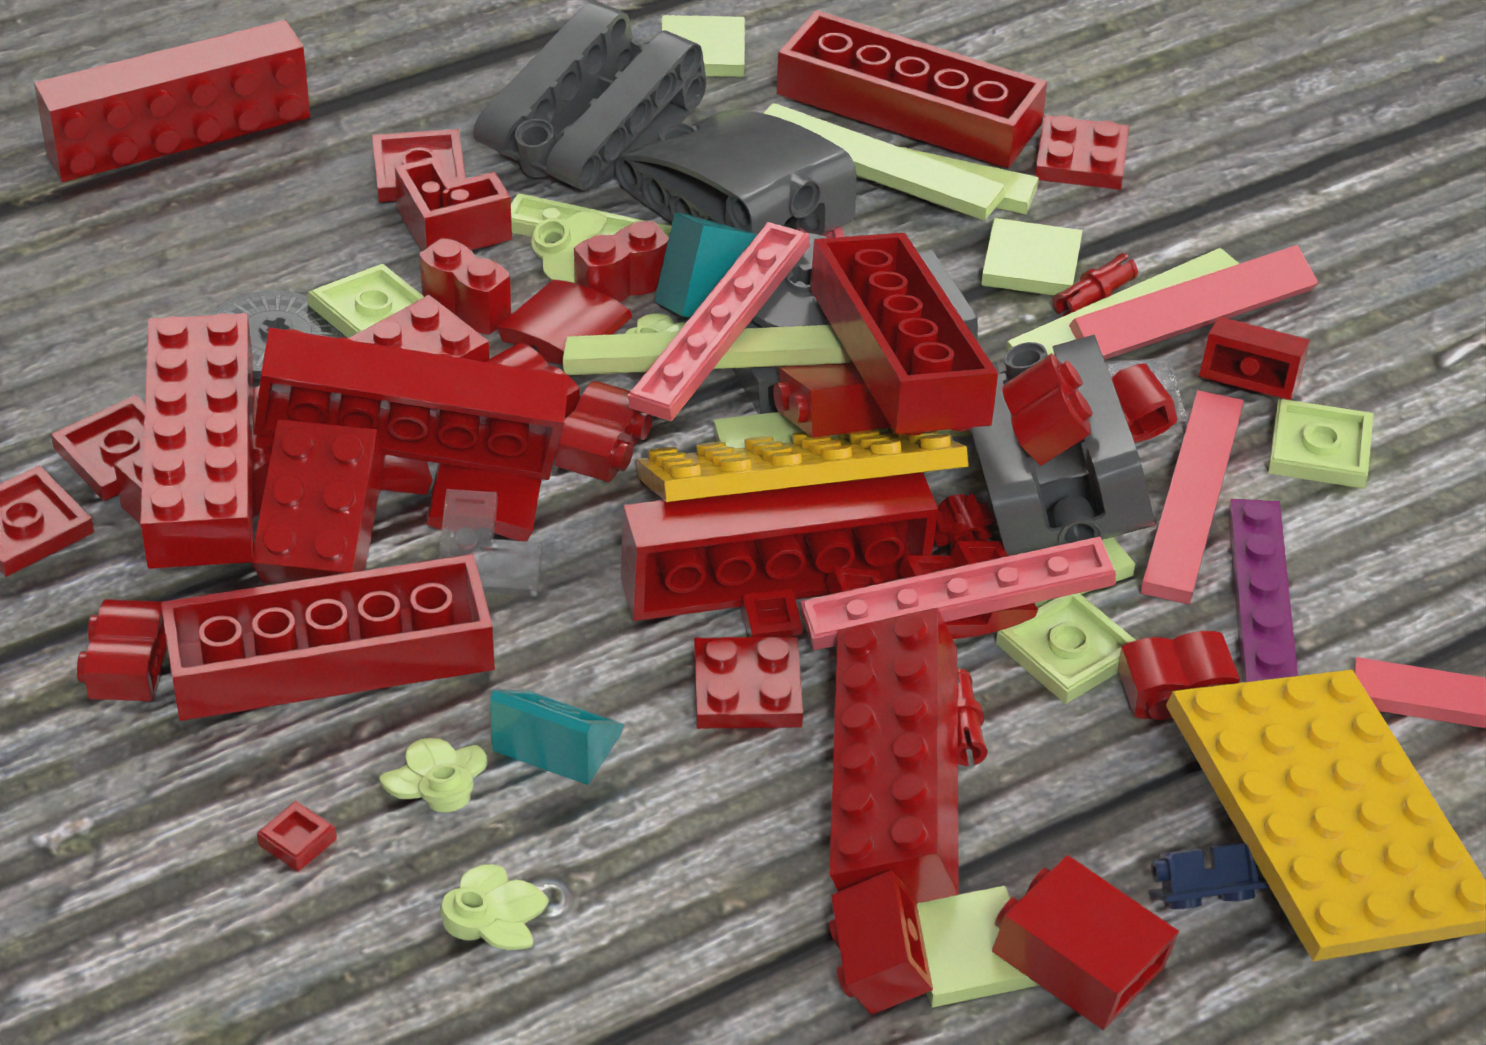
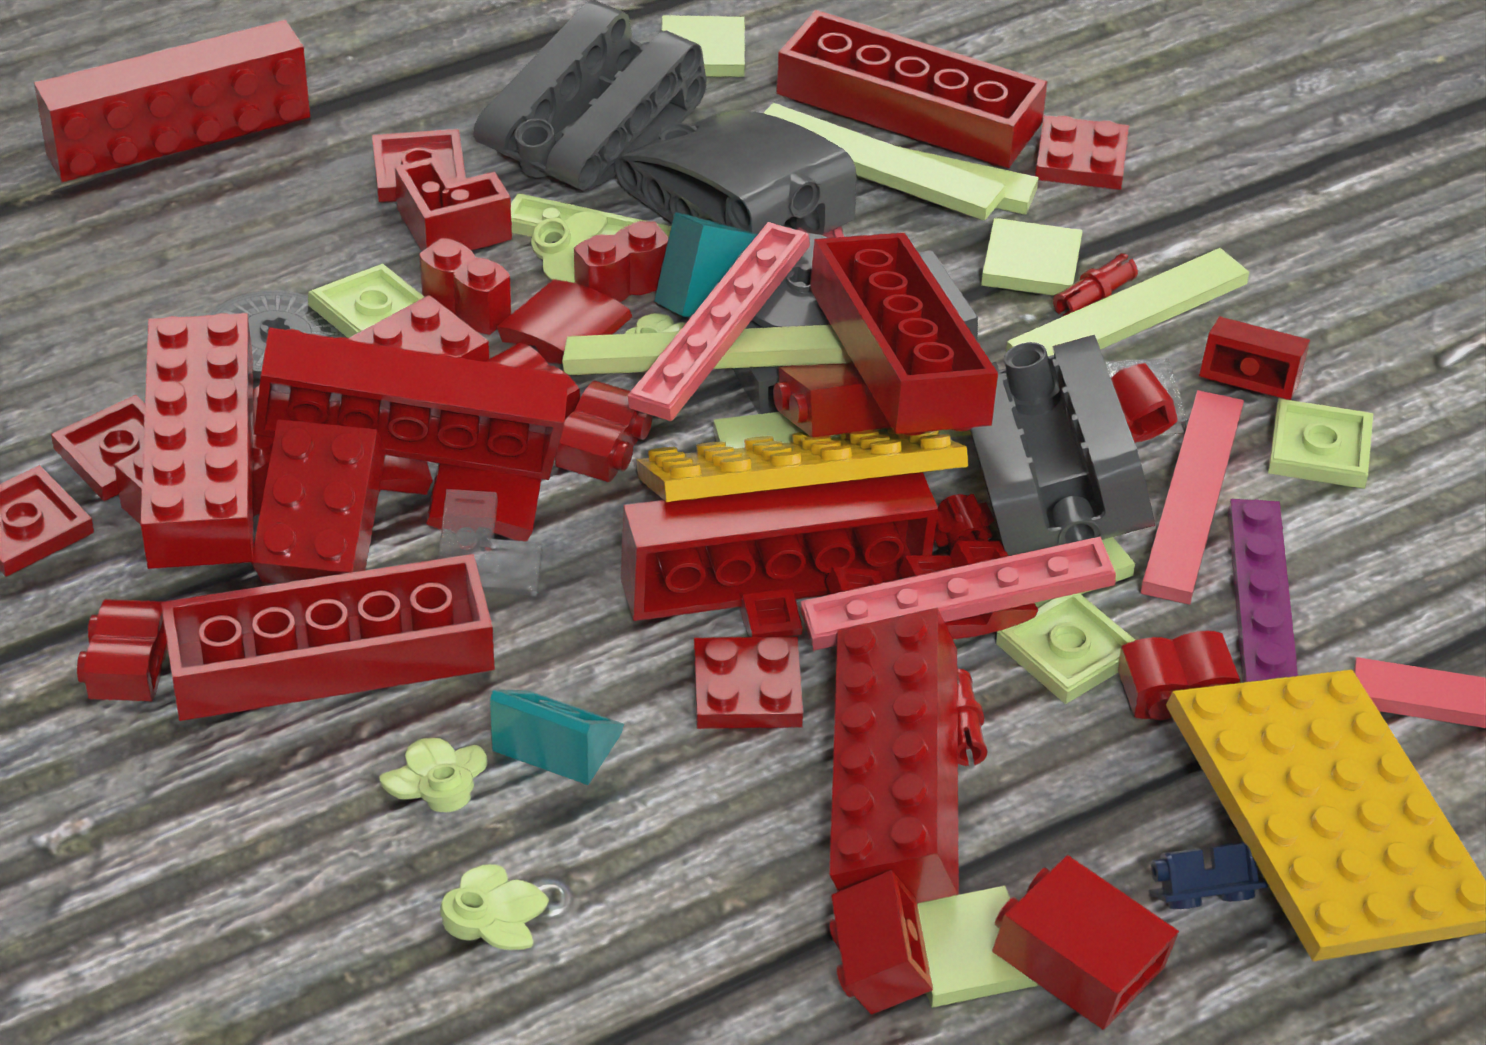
red tile [257,800,337,872] -> none
red brick [1002,353,1093,467] -> none
coral tile [1069,245,1318,360] -> none

